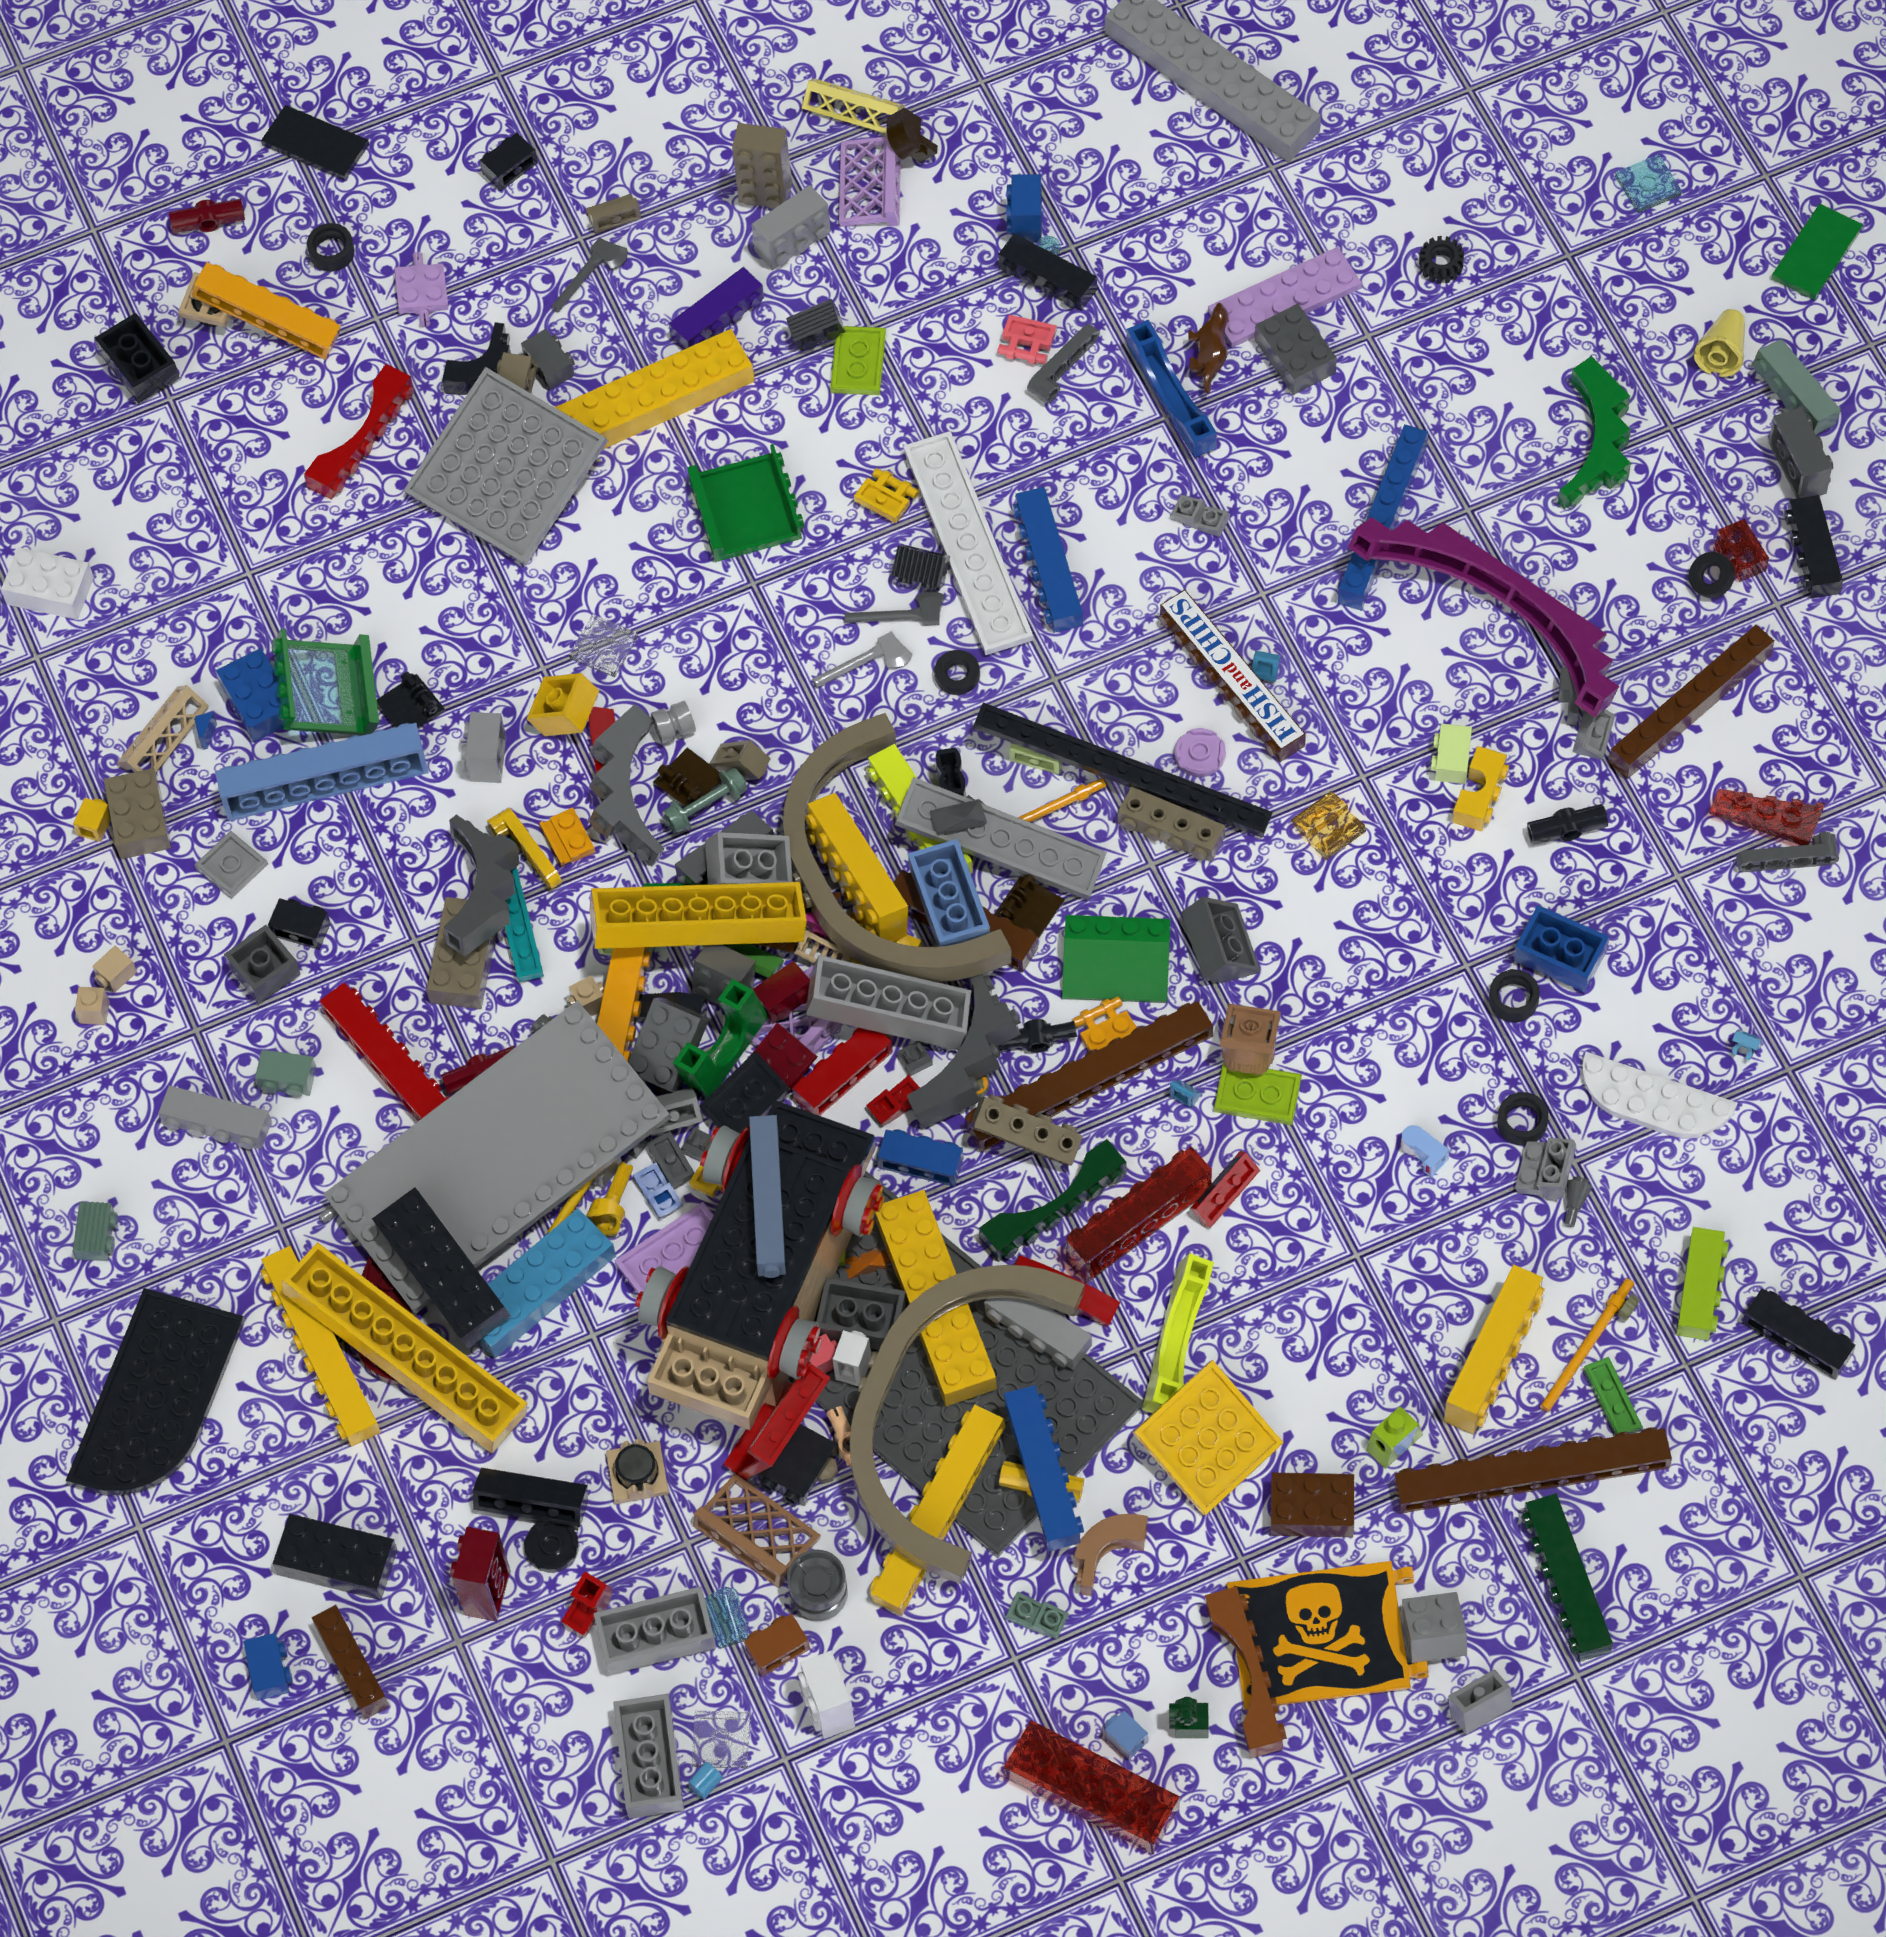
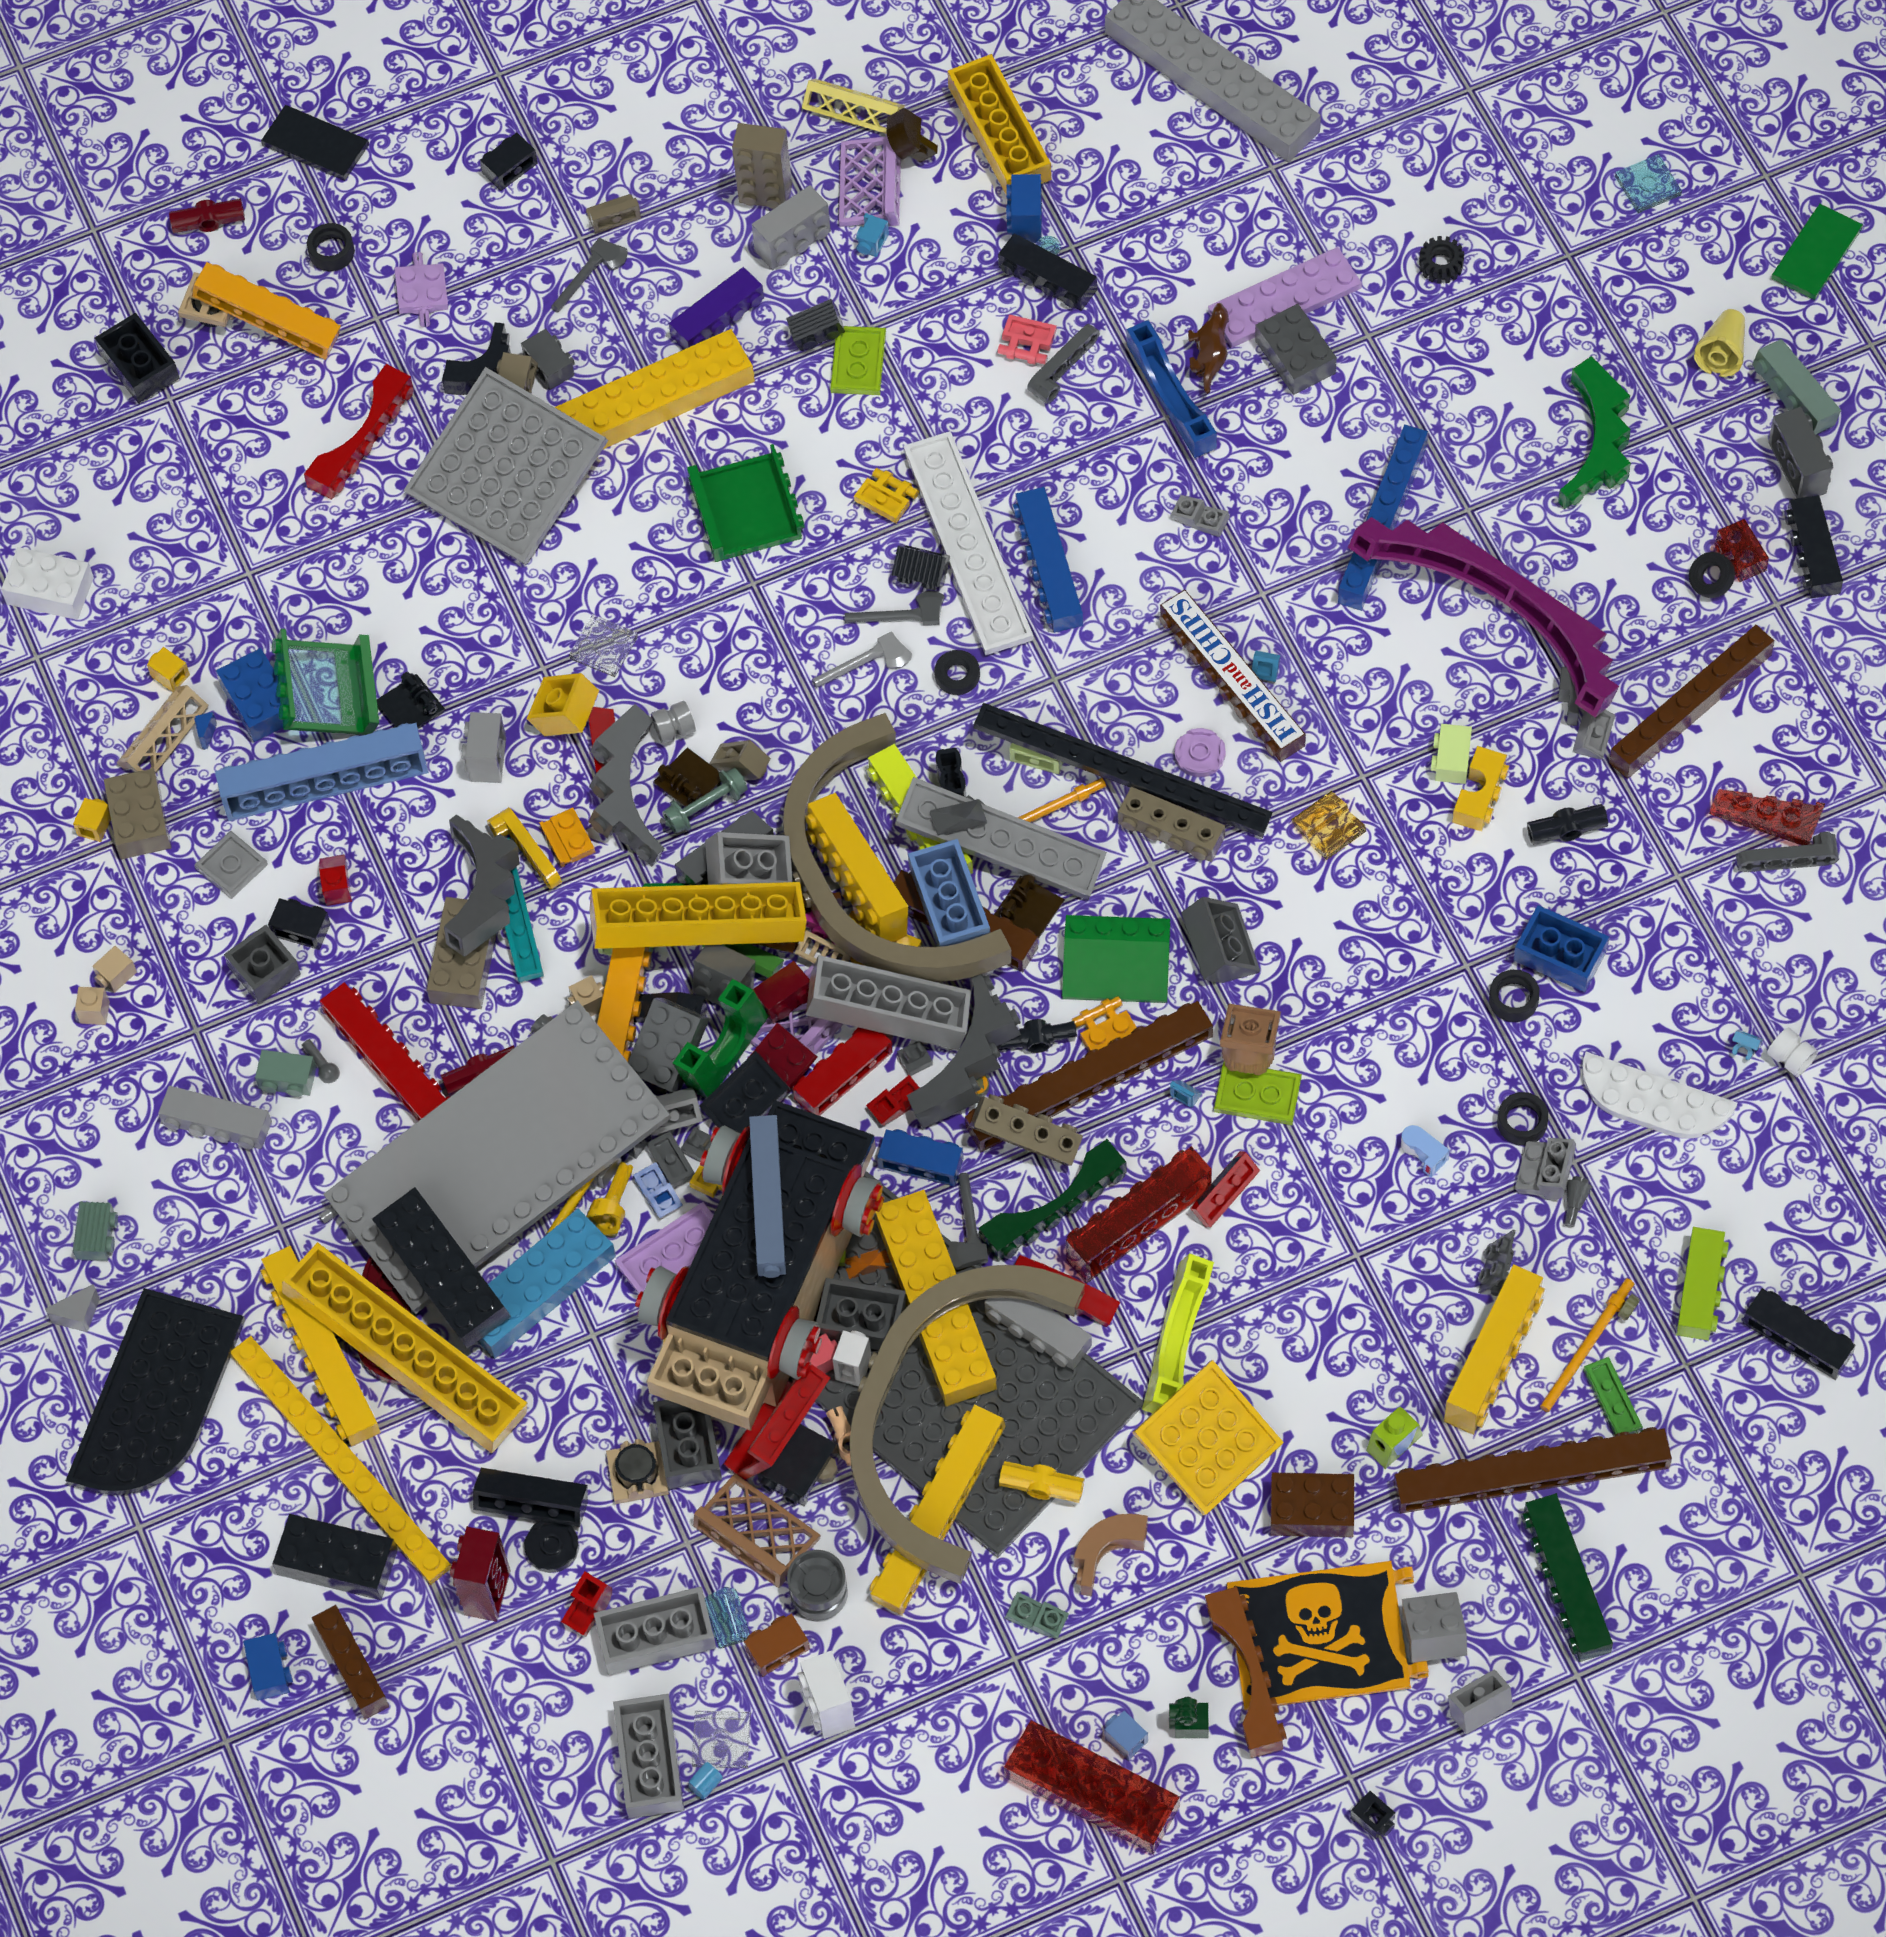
blue brick [1004,1385,1084,1552] -> none
none -> light grey slope [45,1284,100,1332]
none -> yellow brick [147,647,190,692]
none -> yellow plate [231,1336,451,1585]
none -> dark grey bar [302,1039,340,1083]
none -> red slope [319,854,352,906]
none -> dark grey brick [653,1400,722,1489]
none -> dark azure brick [856,213,889,257]
none -> yellow brick [947,54,1052,196]
none -> dark grey piece [948,1173,988,1270]
none -> black brick [1350,1791,1395,1839]
none -> dark grey hinge [1478,1230,1516,1296]
none -> white wheel [1767,1027,1818,1077]

